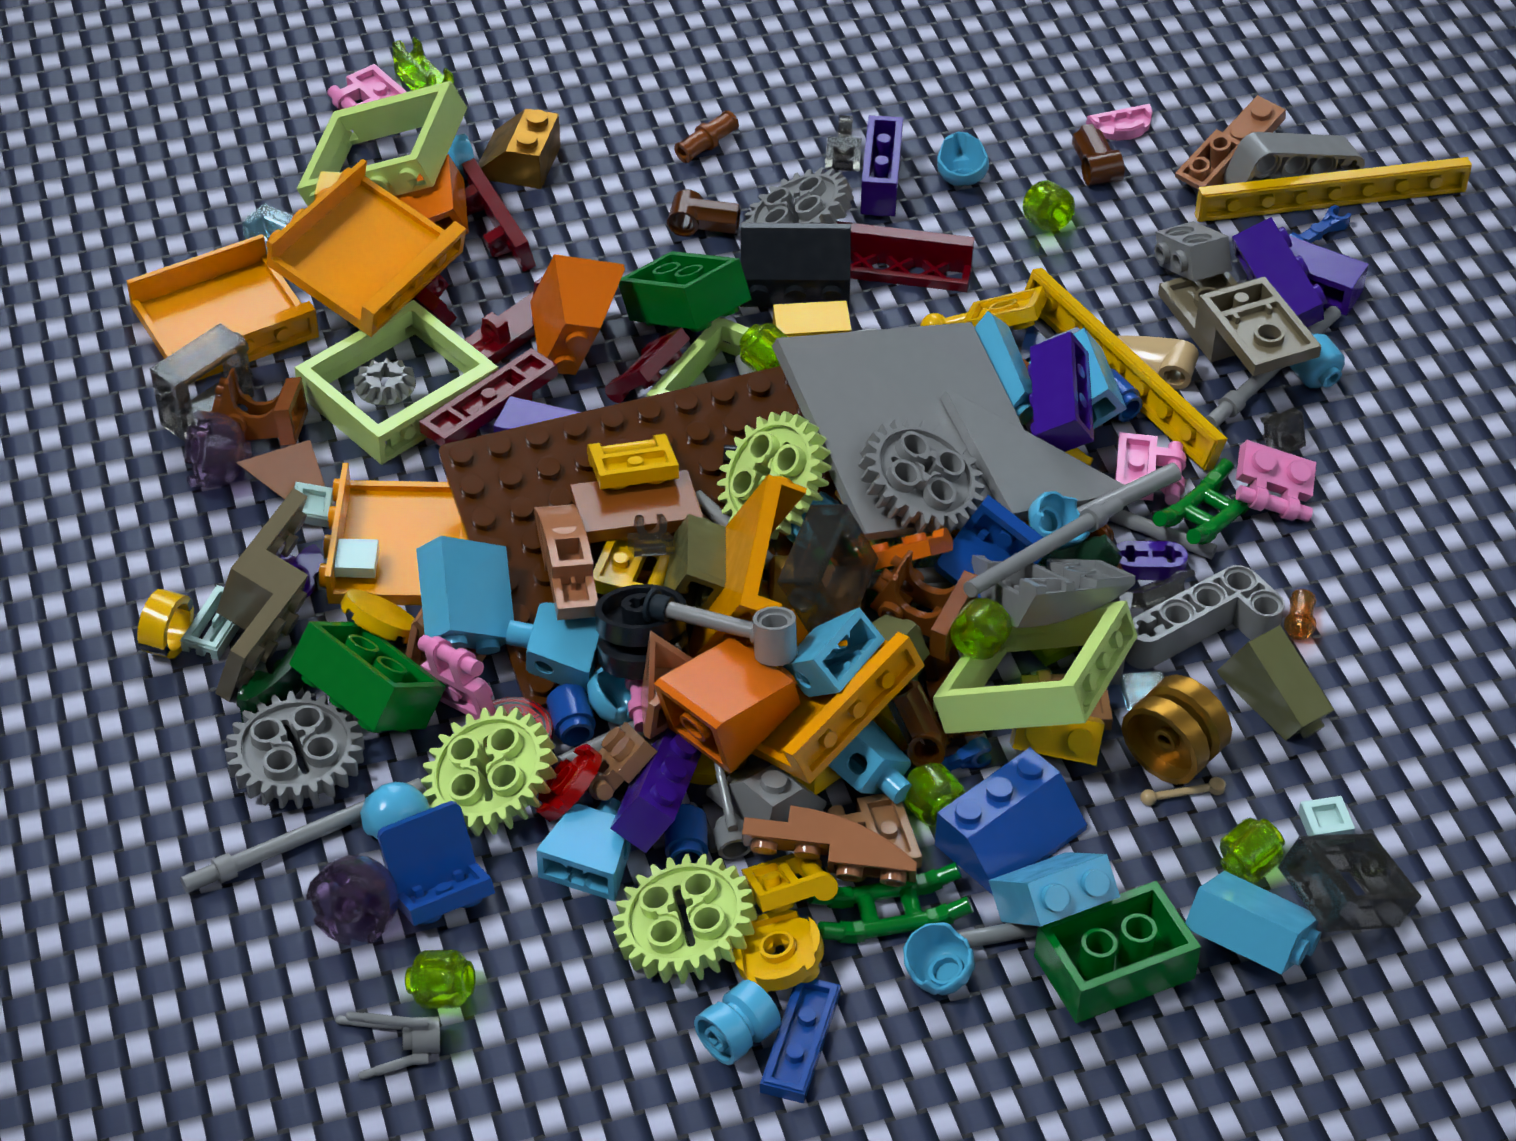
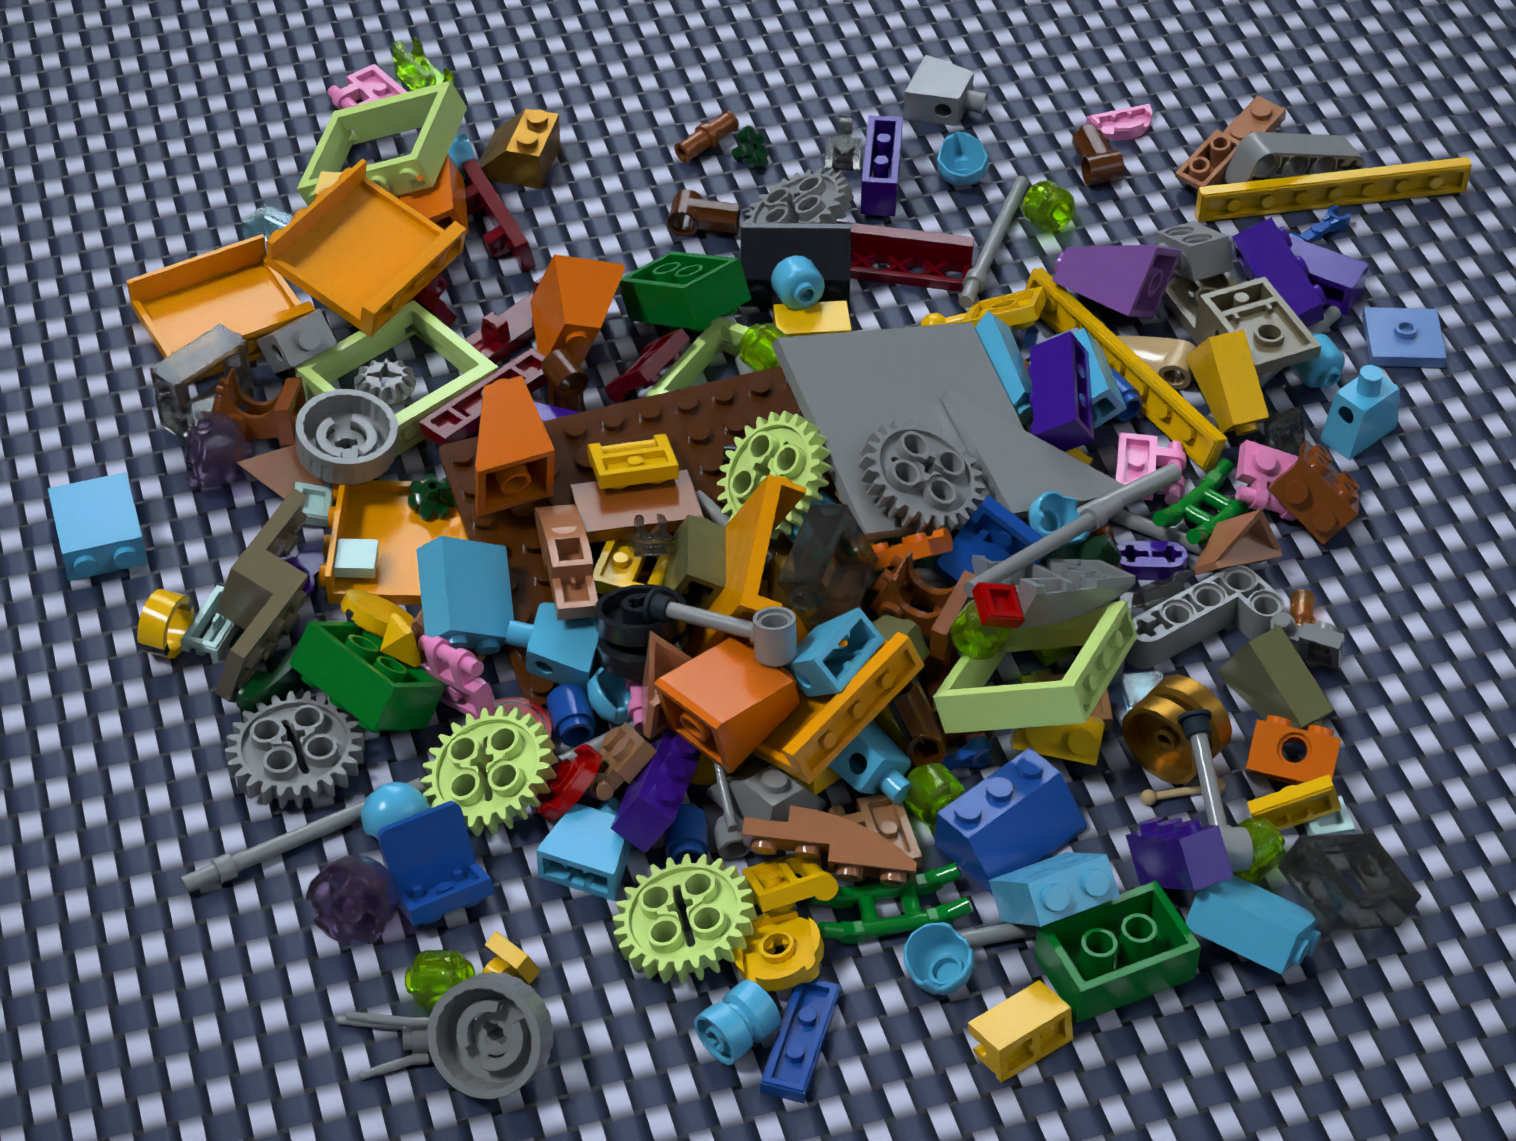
none -> medium azure brick [47,472,148,581]
none -> light grey torso [256,308,338,373]
none -> light grey piece [295,389,398,485]
none -> yellow slope [380,613,421,667]
none -> dark green plant [407,474,456,521]
none -> light grey piece [427,972,554,1099]
none -> orange slope [475,375,555,517]
none -> yellow tile [482,931,541,985]
none -> reddish brown piece [541,349,589,412]
none -> dark green plant [732,126,769,169]
none -> medium azure head [771,255,825,310]
none -> light grey torso [903,55,988,126]
none -> light grey bar [958,176,1029,308]
none -> yellow hinge [968,980,1073,1083]
none -> red tile [972,582,1025,628]
none -> medium lavender slope [1053,245,1182,318]
none -> dark purple brick [1125,817,1234,891]
none -> light grey piece [1177,709,1253,872]
none -> yellow slope [1186,330,1269,436]
none -> nougat slope [1193,509,1282,575]
none -> orange brick [1245,715,1341,785]
none -> yellow plate [1247,774,1342,837]
none -> dark orange bracket [1268,440,1360,545]
none -> light grey plate [1270,611,1344,671]
none -> medium azure torso [1320,365,1400,460]
none -> medium blue plate [1362,307,1447,368]

